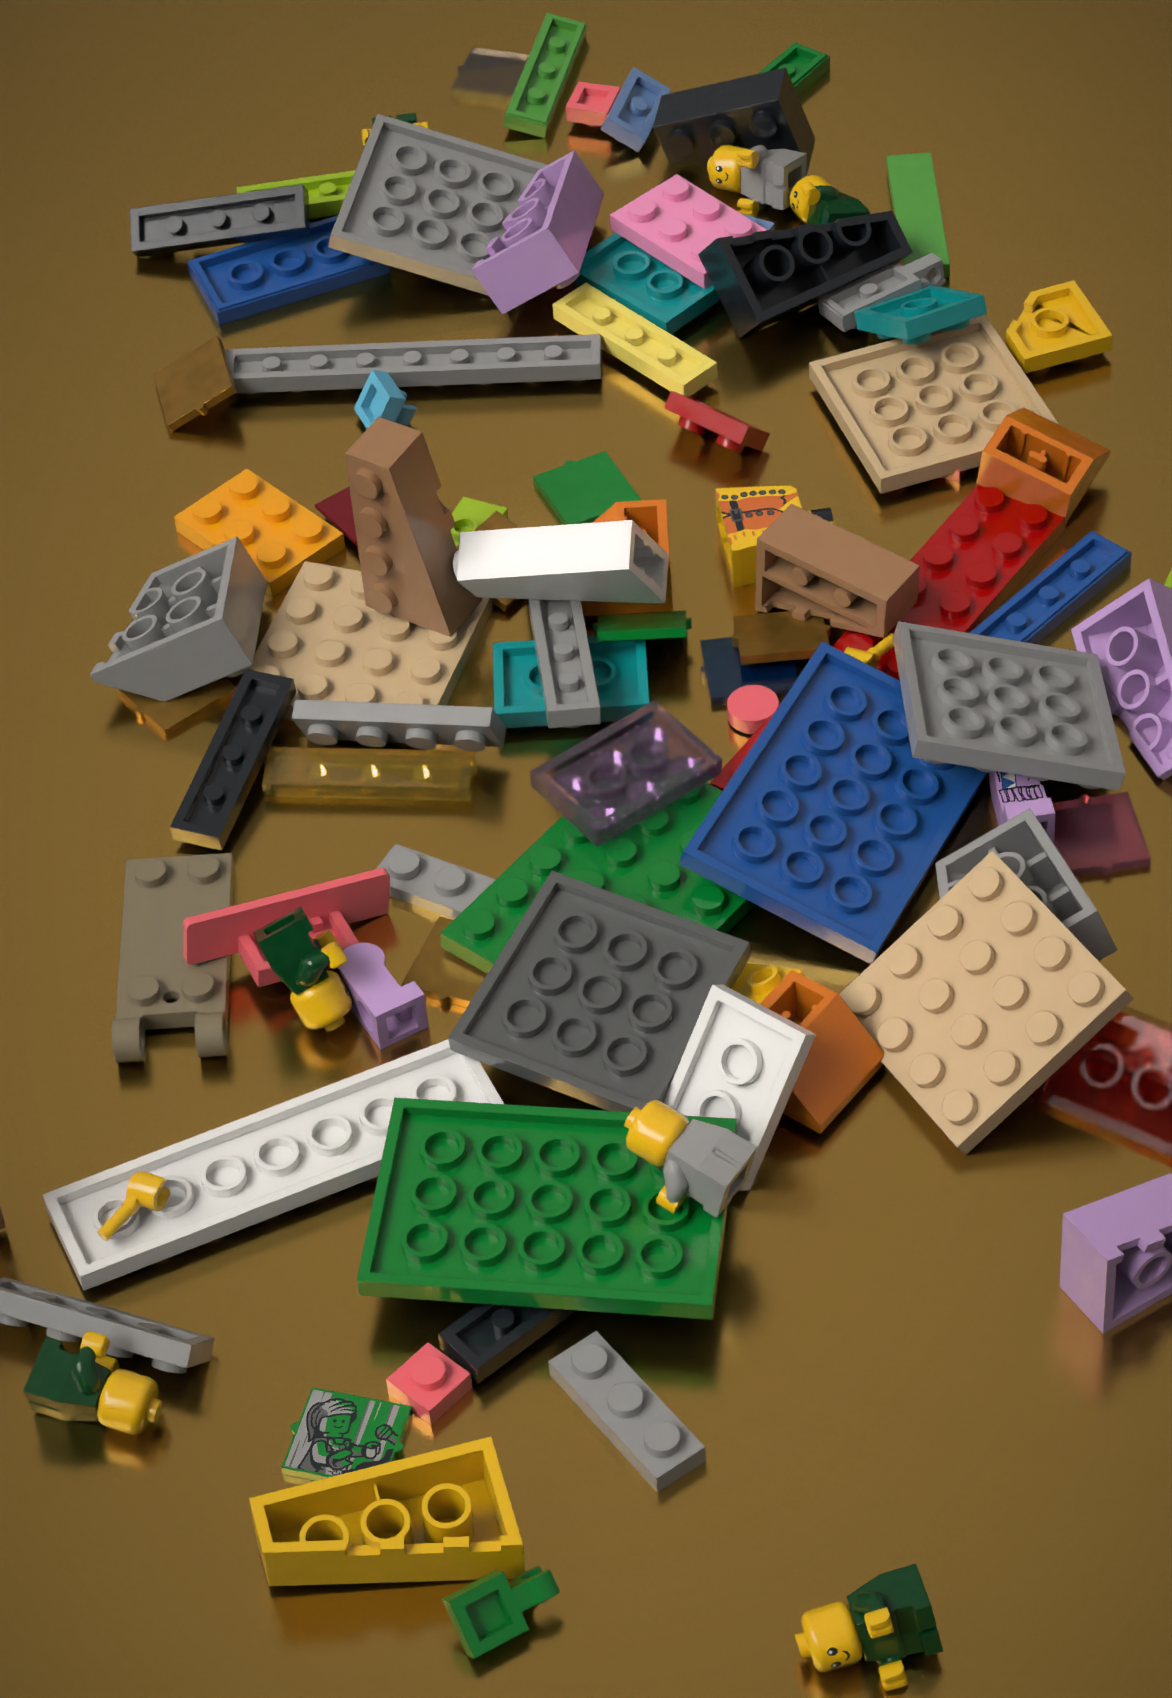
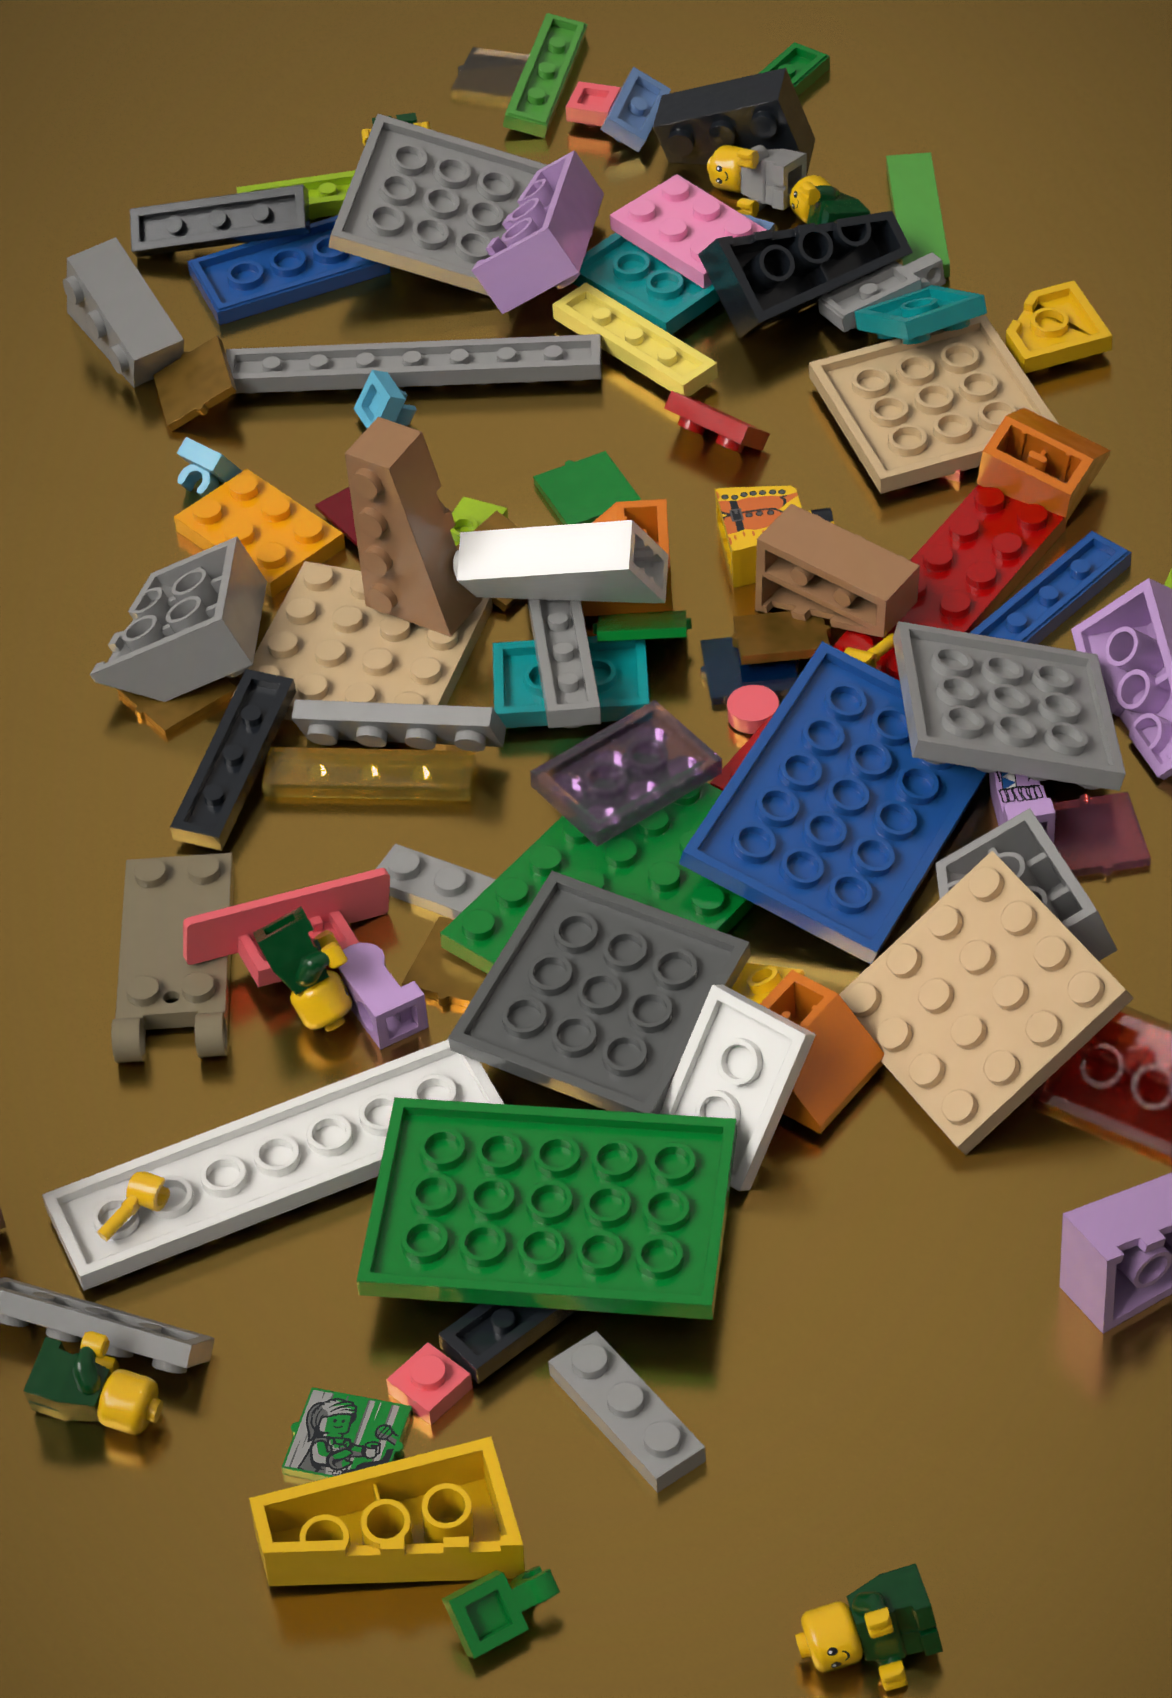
light grey piece [624,1100,757,1218] -> none
none -> light grey wedge [63,237,184,387]
none -> medium azure tile [177,437,242,497]

